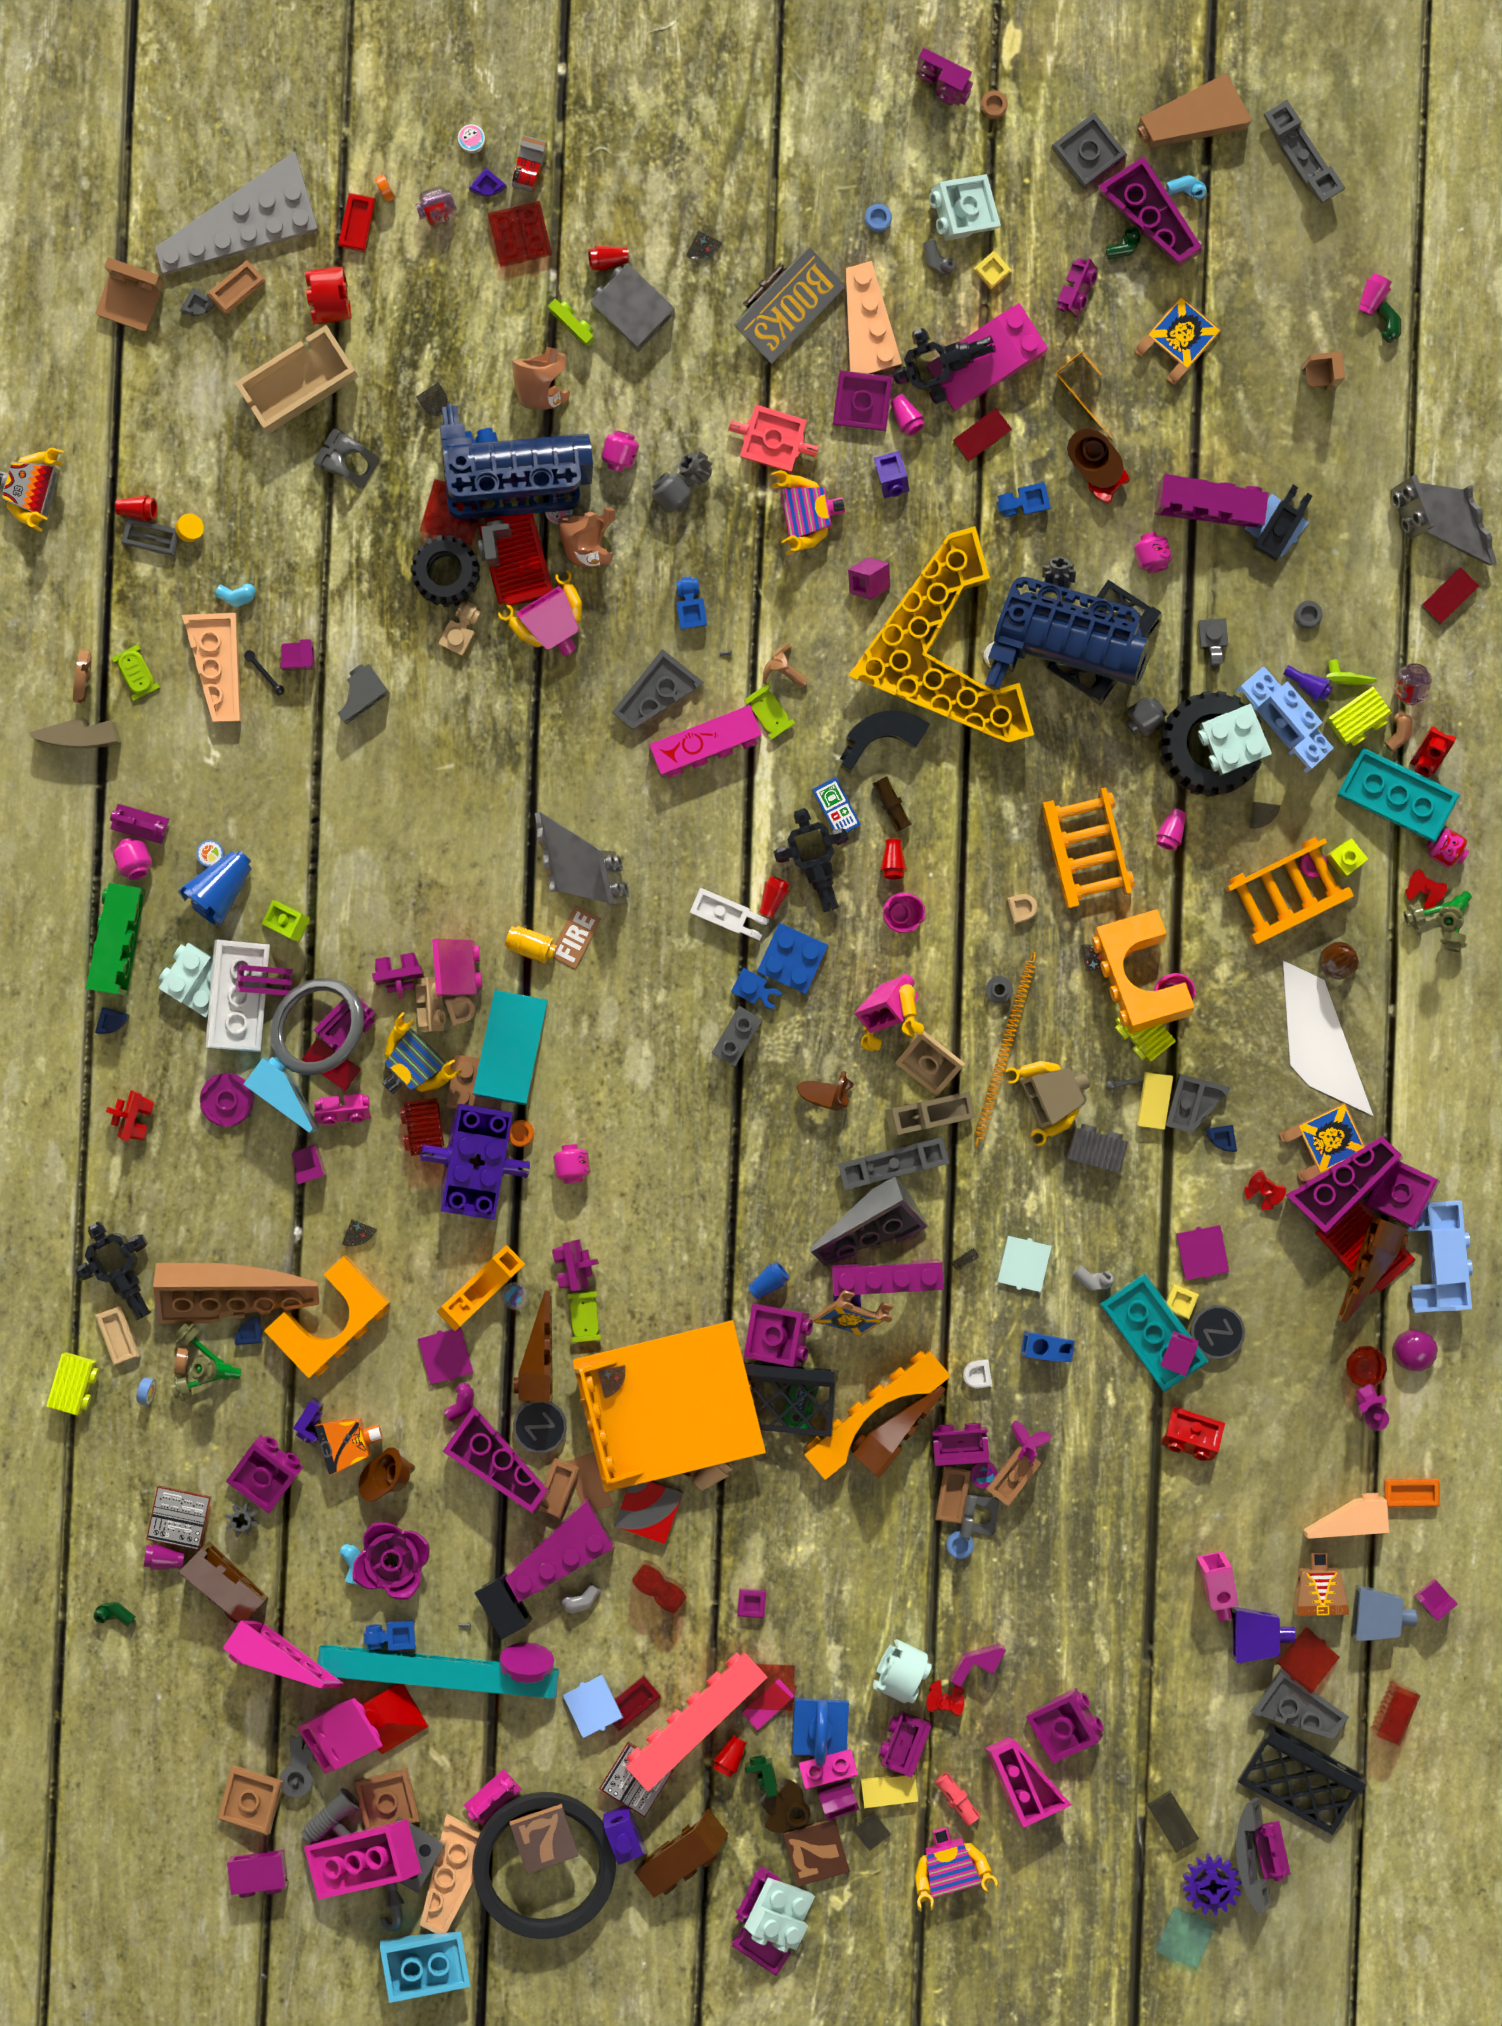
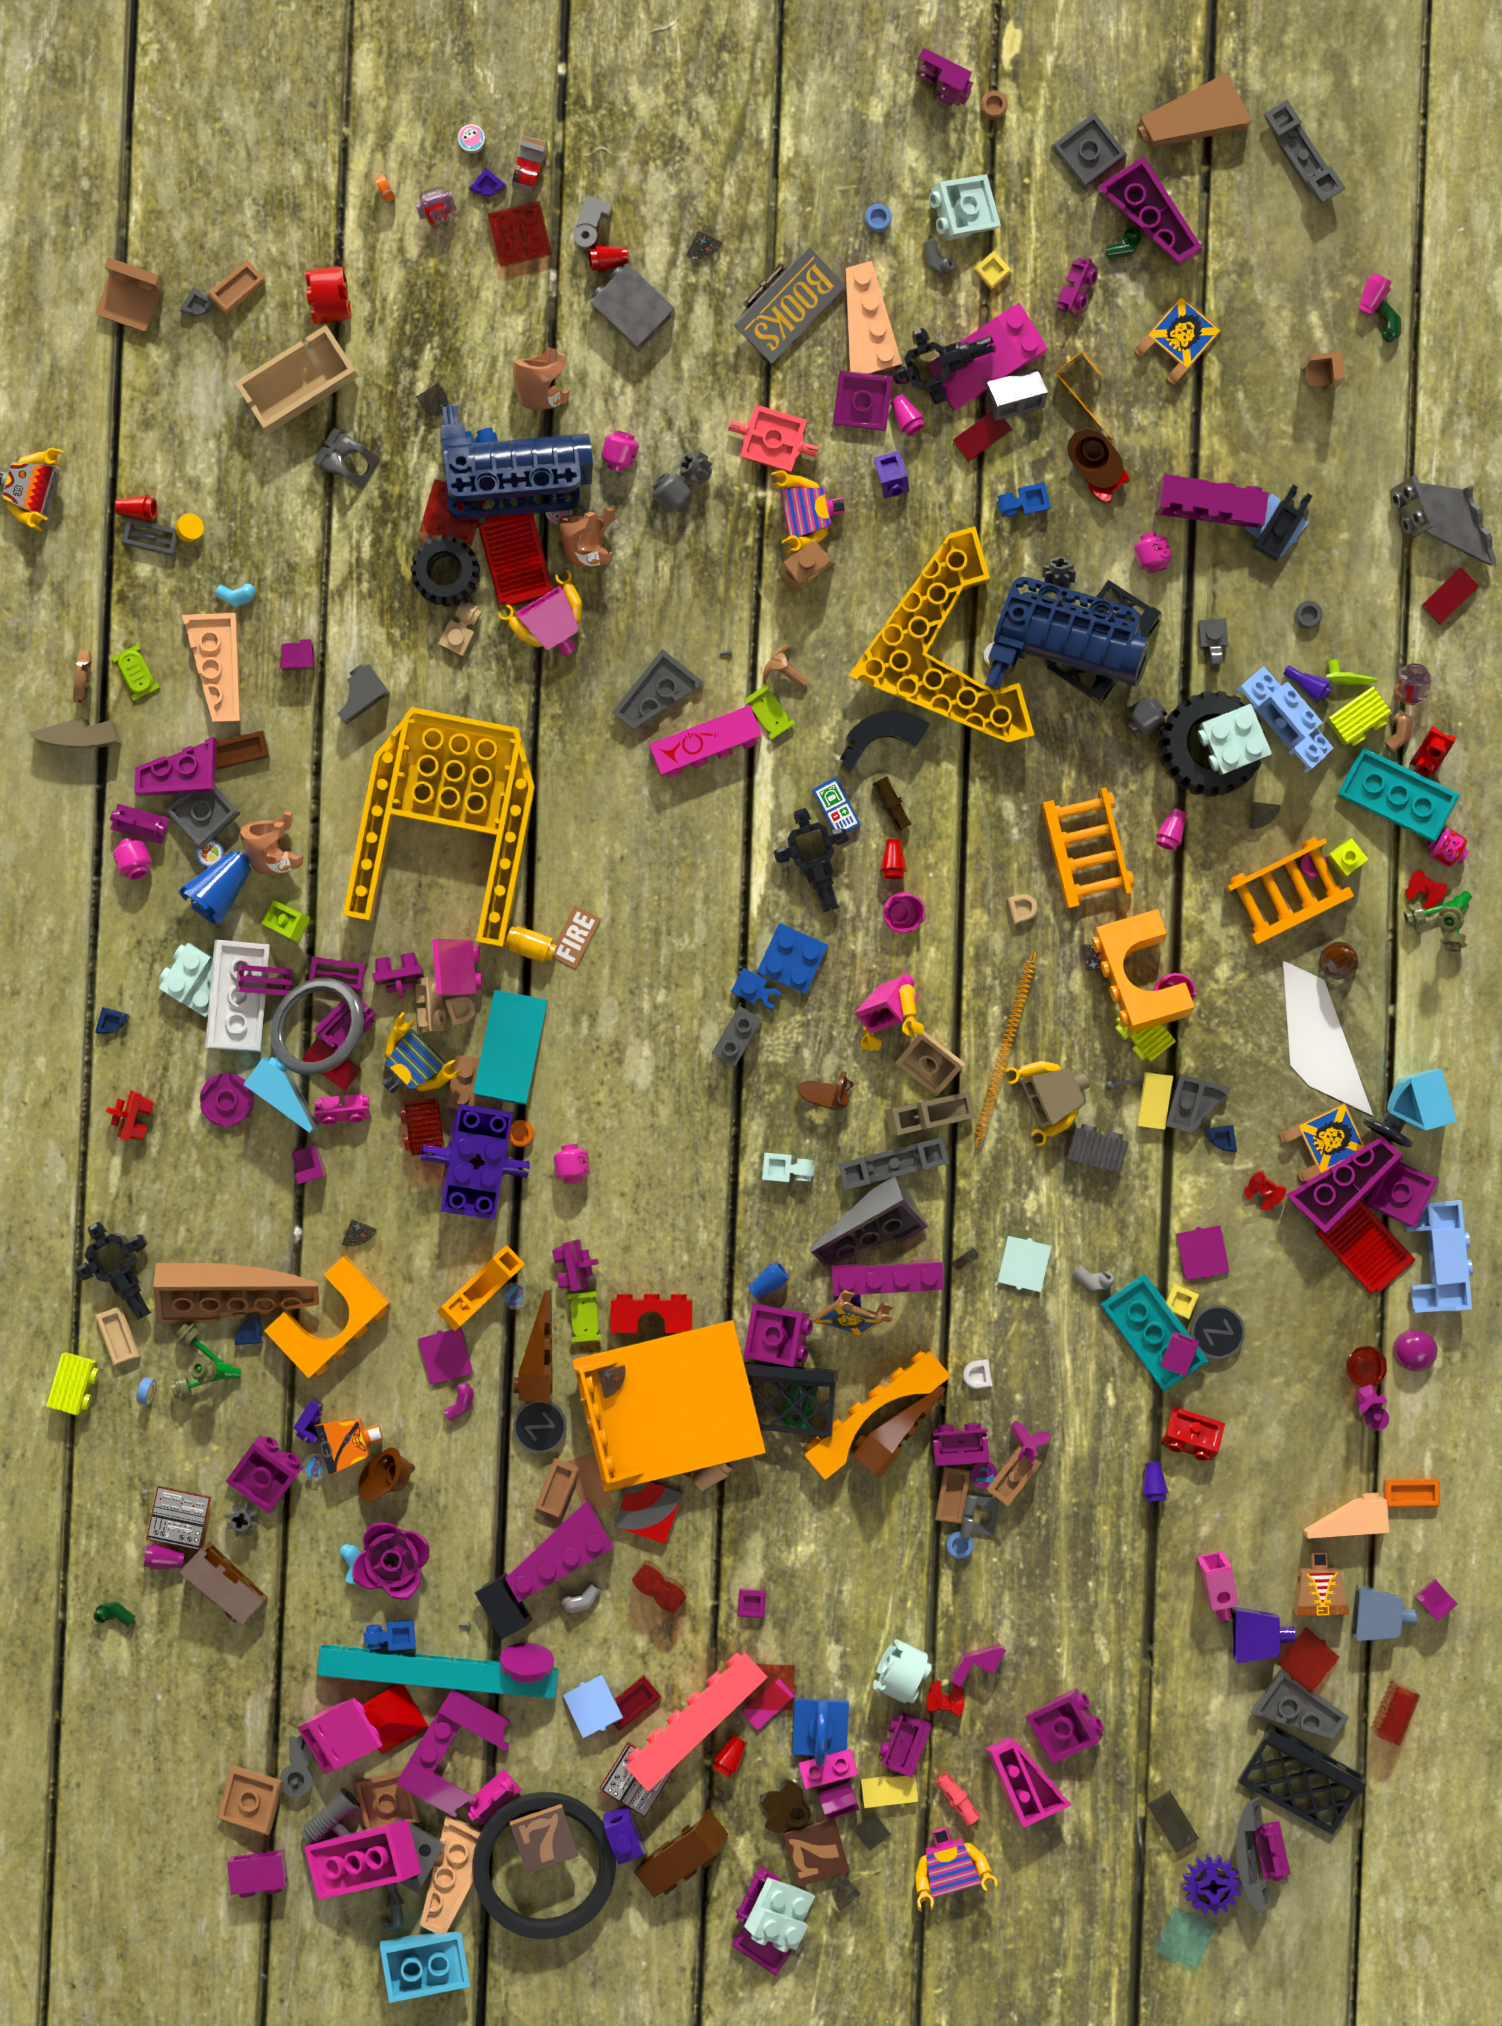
green wedge [86,883,146,996] -> none
light grey wing [155,151,319,275] -> none
medium nougat tile [174,1347,189,1375] -> none
dark pink slope [223,1621,344,1688] -> none
black hinge [244,650,285,695] -> none
red tile [338,193,376,253] -> none
magenta wedge [443,1406,551,1514] -> none
dark grey bracket [478,520,513,567] -> none
flat silver piece [535,812,629,905] -> none
lime plate [548,298,595,349] -> none
blue plate [676,576,708,630] -> none
white hinge [690,888,769,941] -> none
dark green bracket [745,1755,778,1797] -> none
red cone [759,876,790,918] -> none
magenta panel [848,558,890,600] -> none
dark grey plate [986,976,1013,1003] -> none
blue leg [1021,1330,1075,1362] -> none
medium azure arm [1166,175,1207,199] -> none
reddish brown wedge [1337,1217,1408,1323] -> none
none -> magenta wing [134,737,217,796]
none -> dark grey tile [165,785,241,850]
none -> reddish brown tile [216,730,270,770]
none -> nougat piece [240,811,303,875]
none -> clear tile [302,1453,328,1481]
none -> magenta tile [309,956,367,991]
none -> yellow wedge [342,707,534,948]
none -> magenta wedge [396,1689,511,1817]
none -> light grey leg [574,195,613,251]
none -> red arch [610,1293,693,1333]
none -> light aqua plate [762,1153,815,1182]
none -> medium nougat torso [778,540,835,594]
none -> clear smoke tile [832,1873,861,1911]
none -> hinge [986,369,1048,421]
none -> dark purple cone [1142,1462,1169,1502]
none -> medium azure piece [1363,1069,1457,1148]

